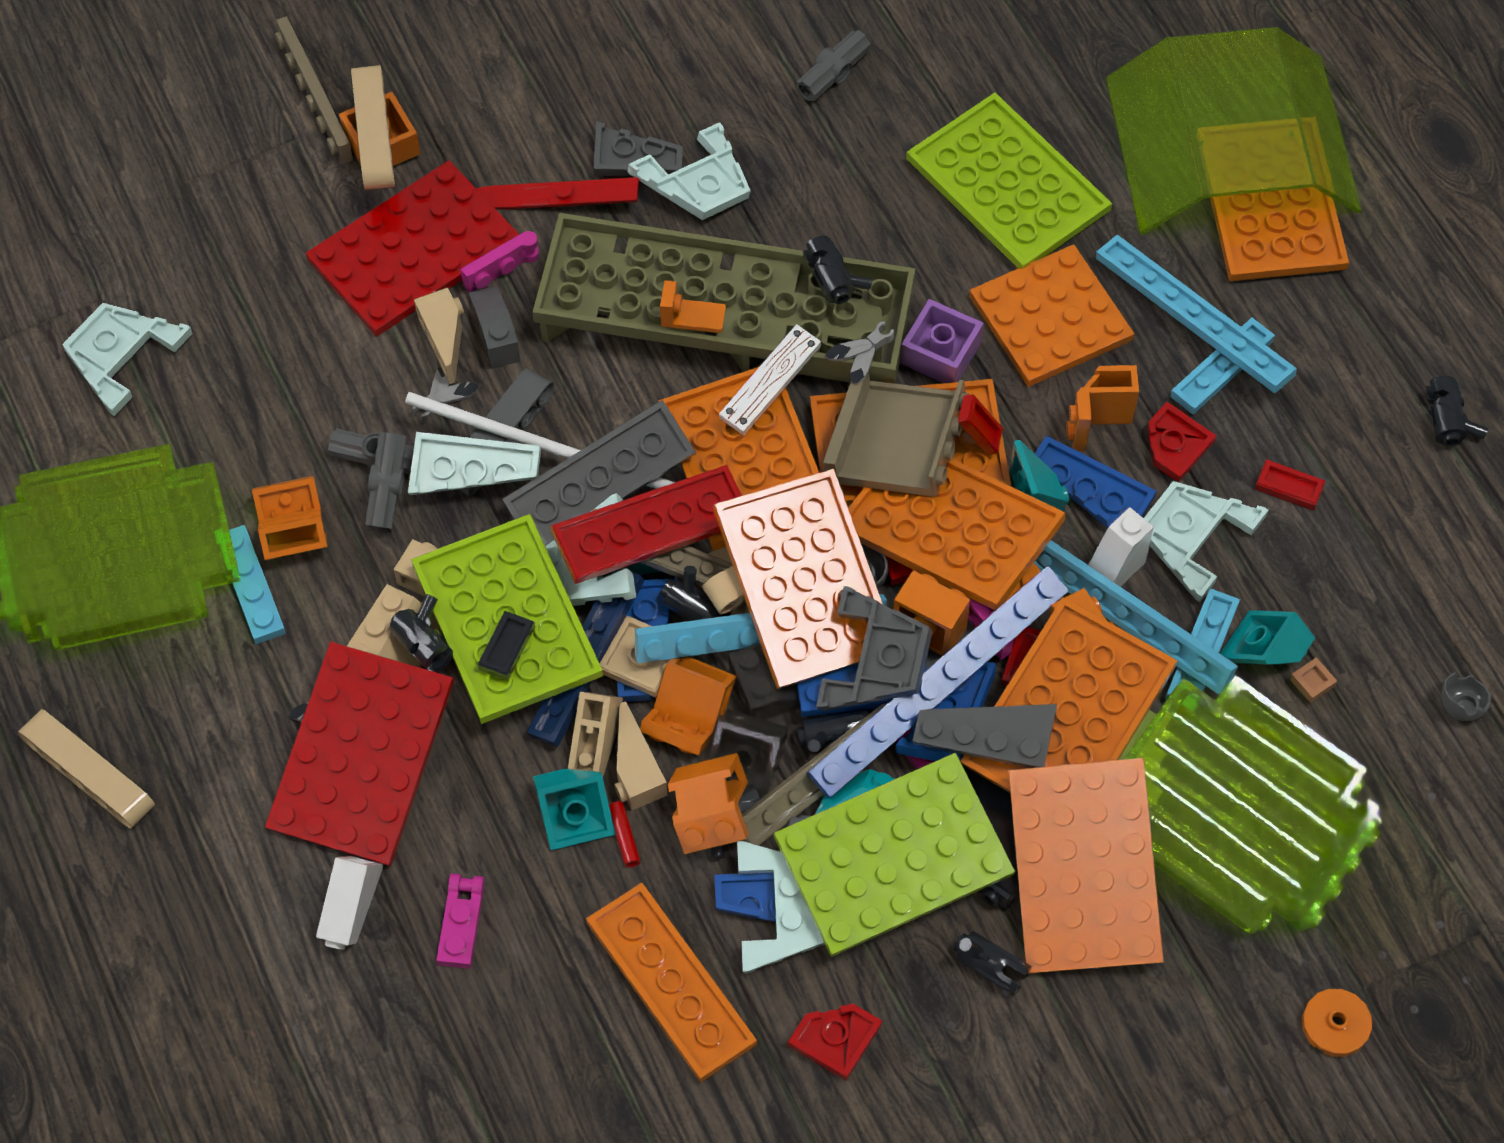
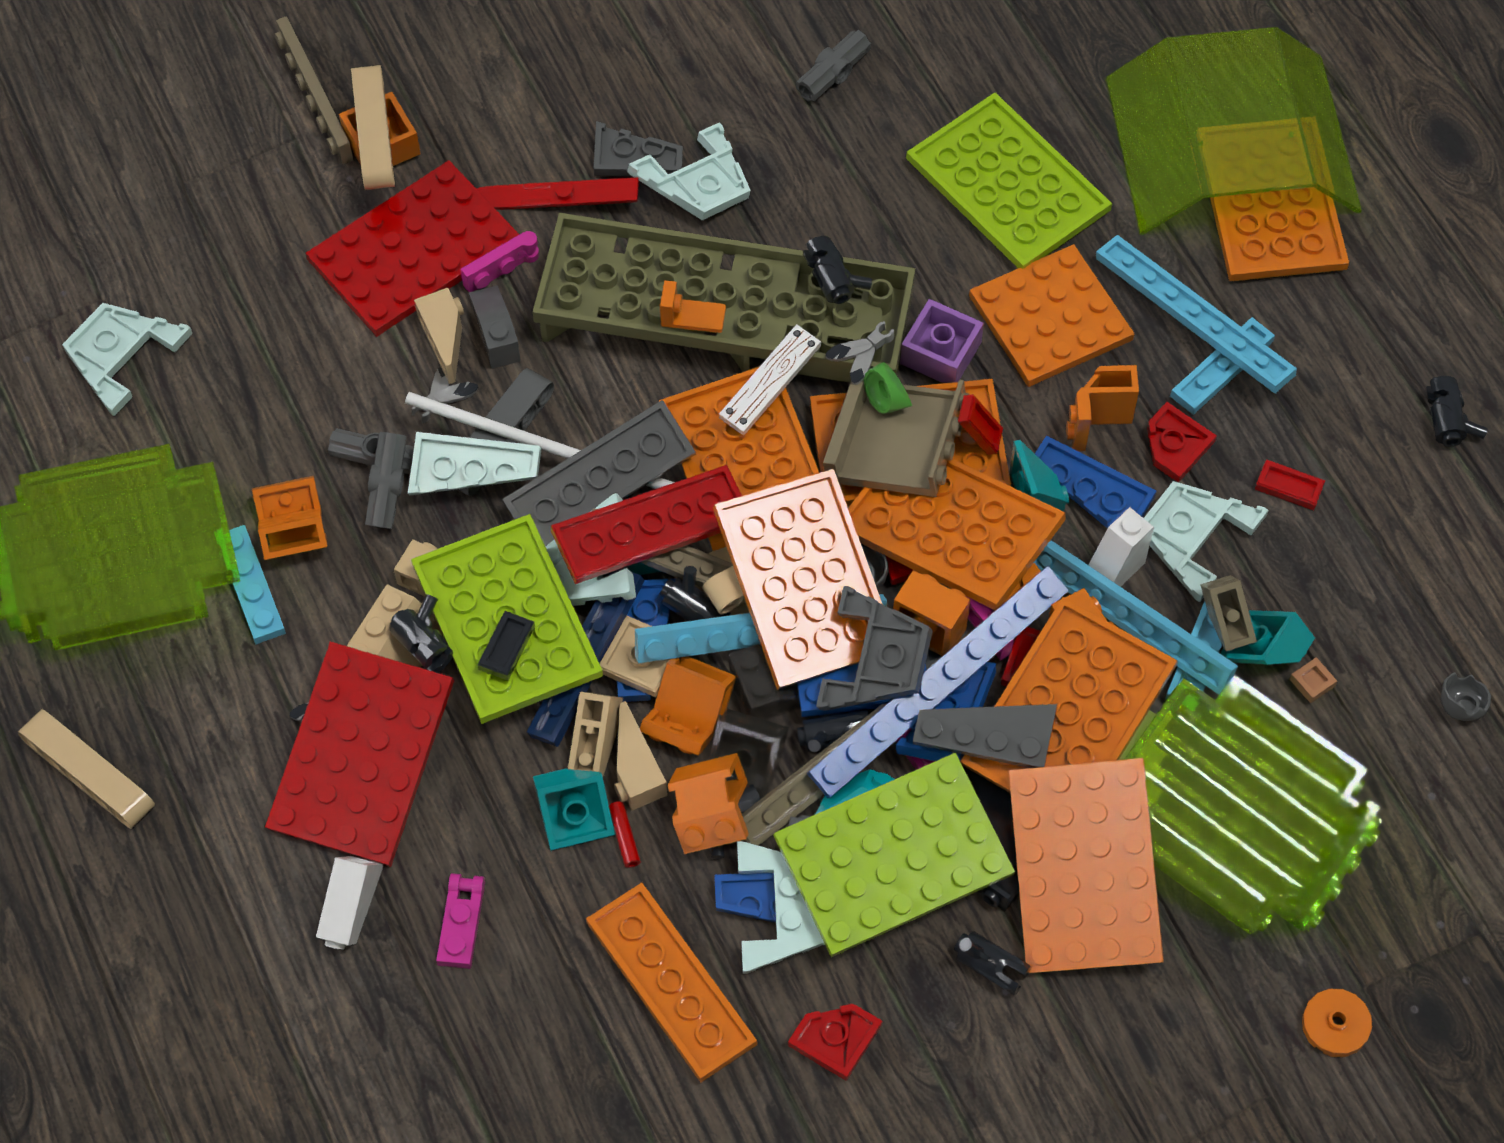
none -> bright green piece [864,362,912,413]
none -> dark tan slope [1200,575,1257,651]

